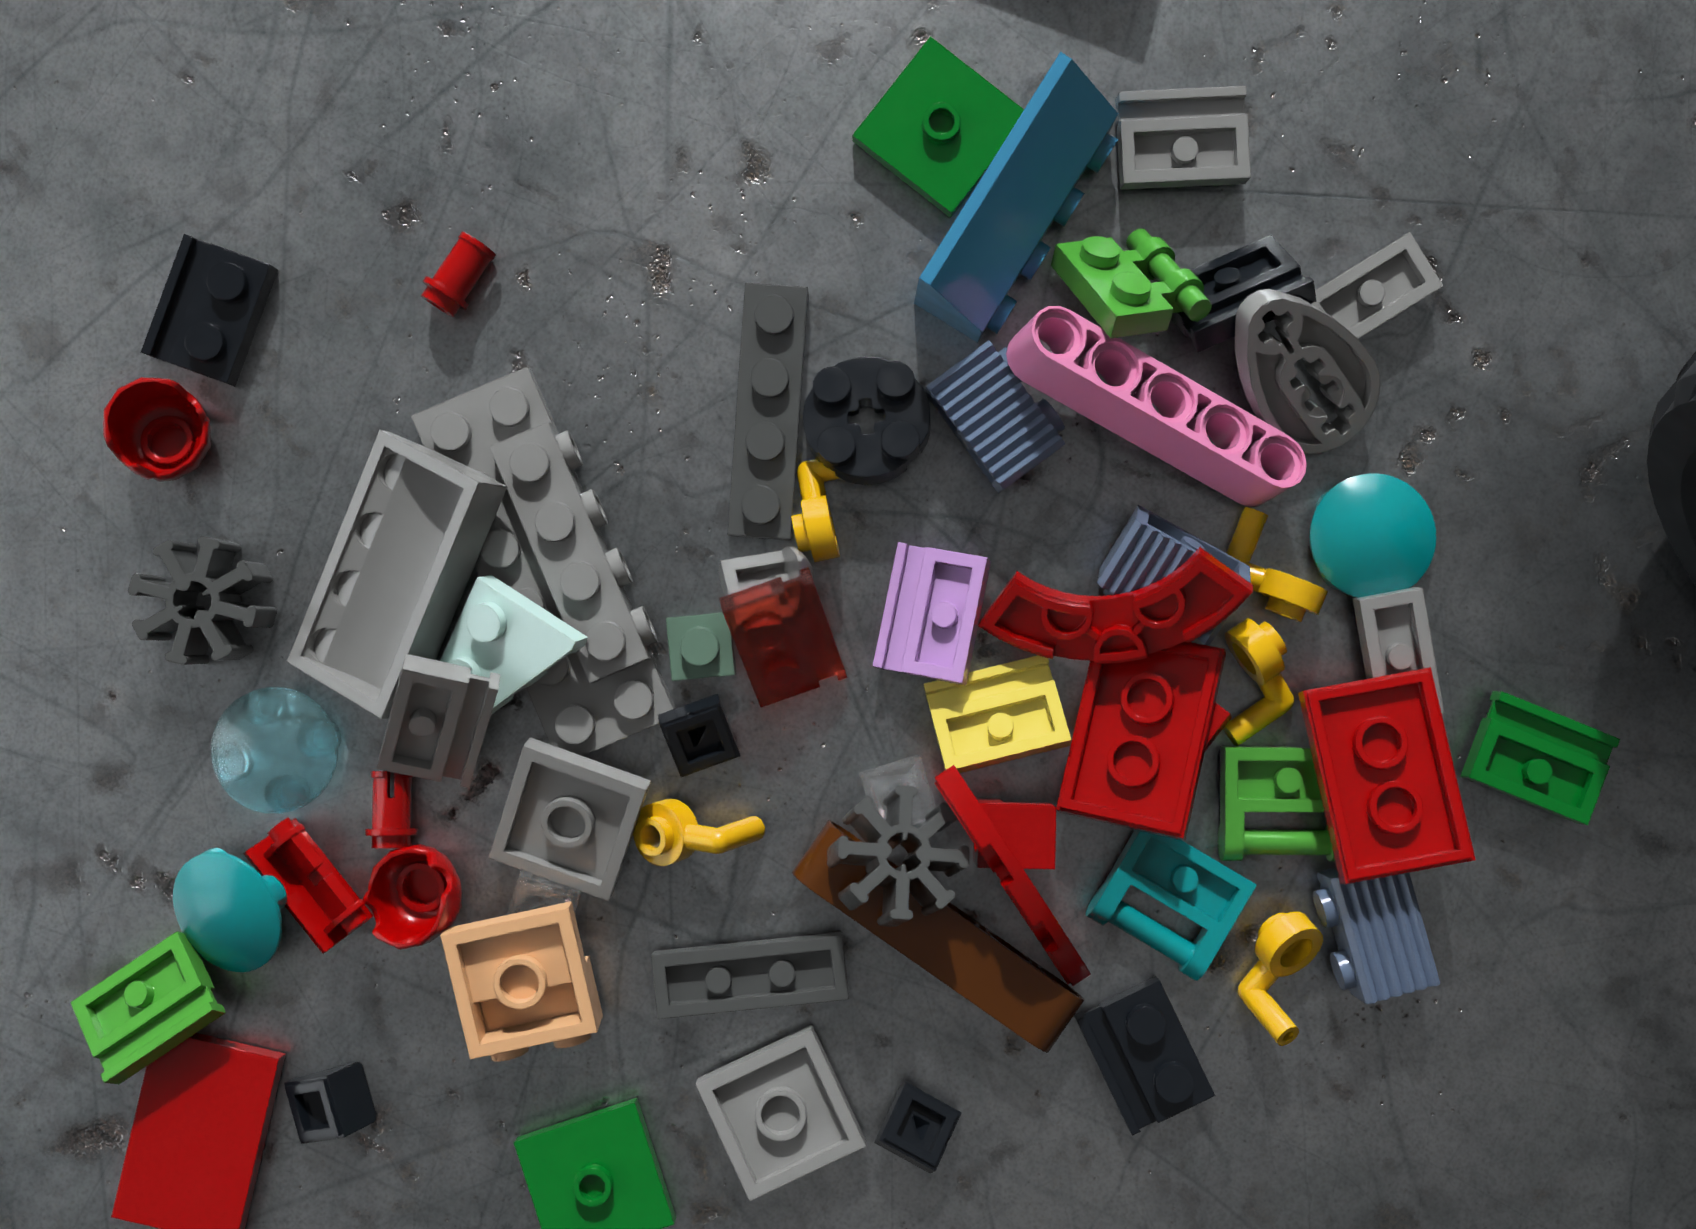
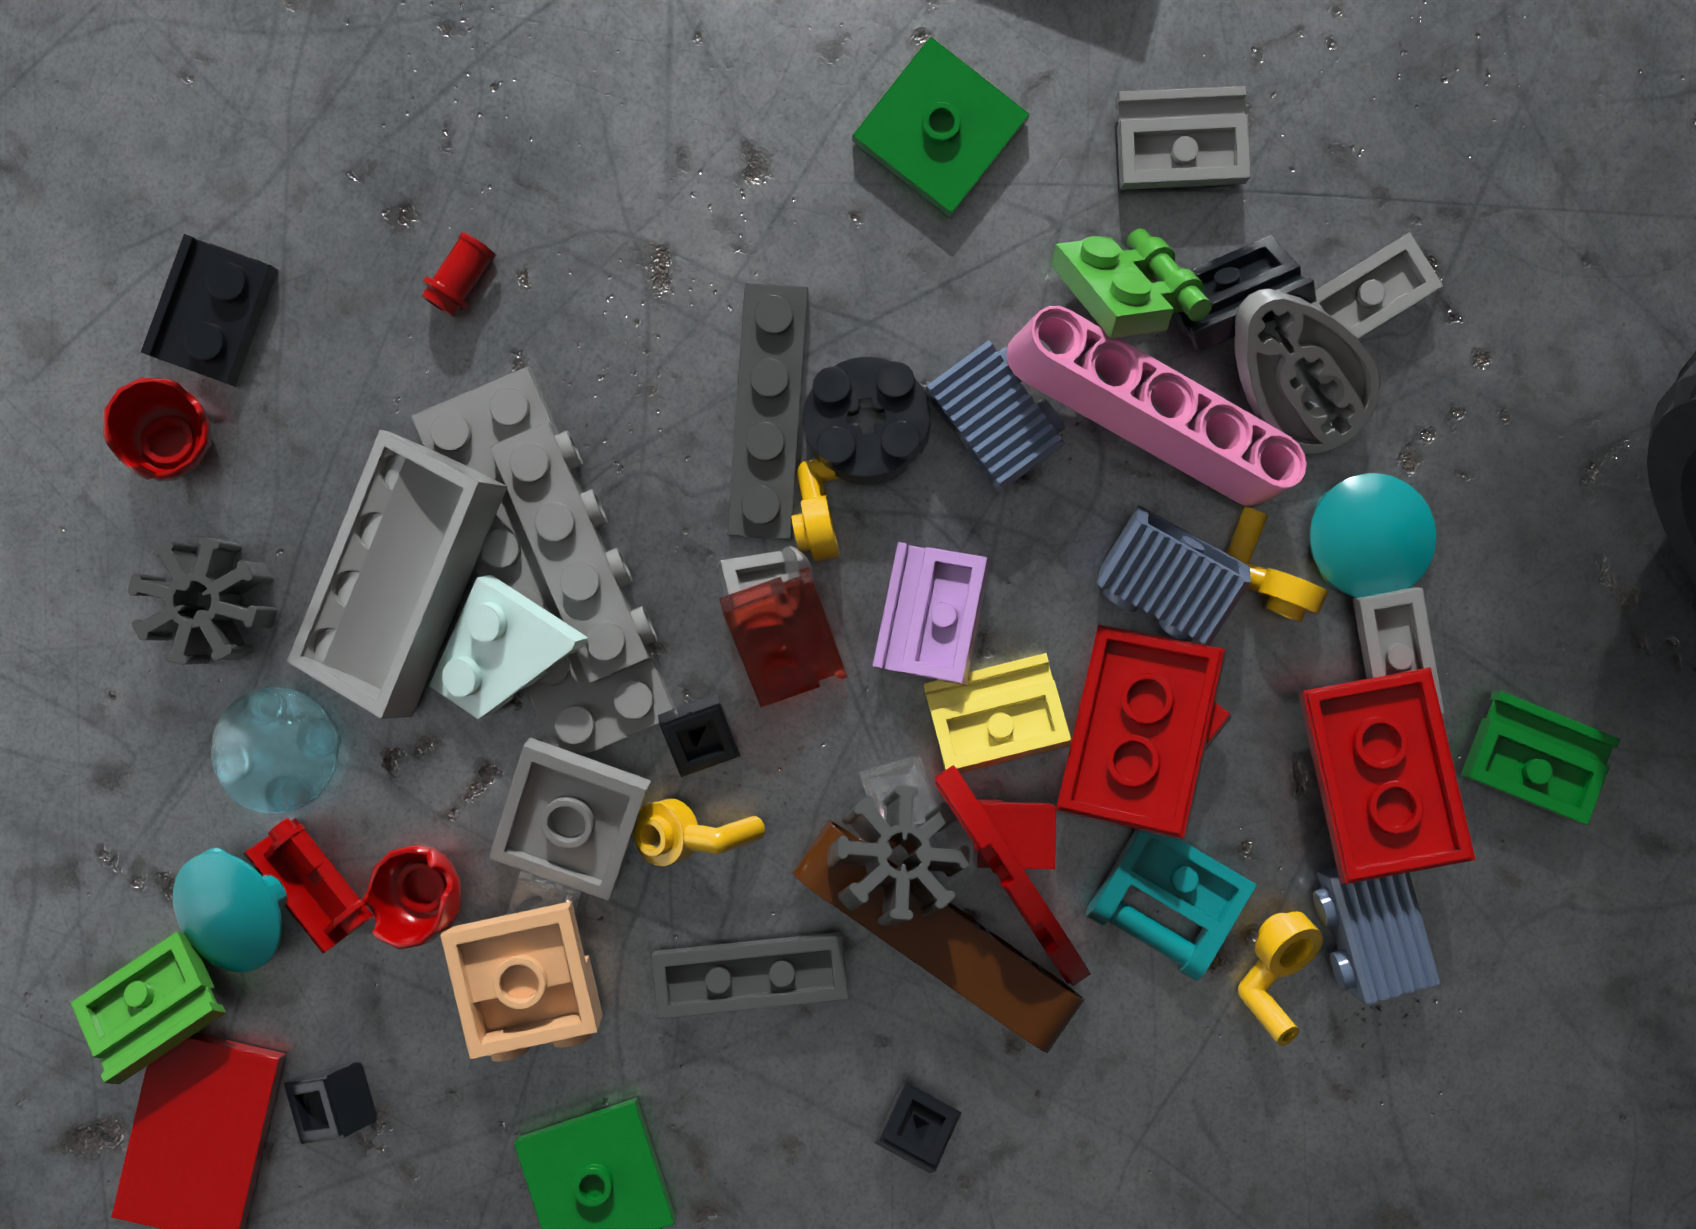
red pin [365,771,418,848] -> none
light grey plate [377,654,500,788] -> none
sand green plate [666,612,736,681] -> none
light grey plate [695,1025,866,1201] -> none
dark azure slope [914,52,1118,343] -> none
red tile [978,547,1253,664] -> none
black plate [1074,976,1215,1136] -> none
bright green plate [1217,746,1335,862] -> none
yellow plate [1223,618,1294,747] -> none

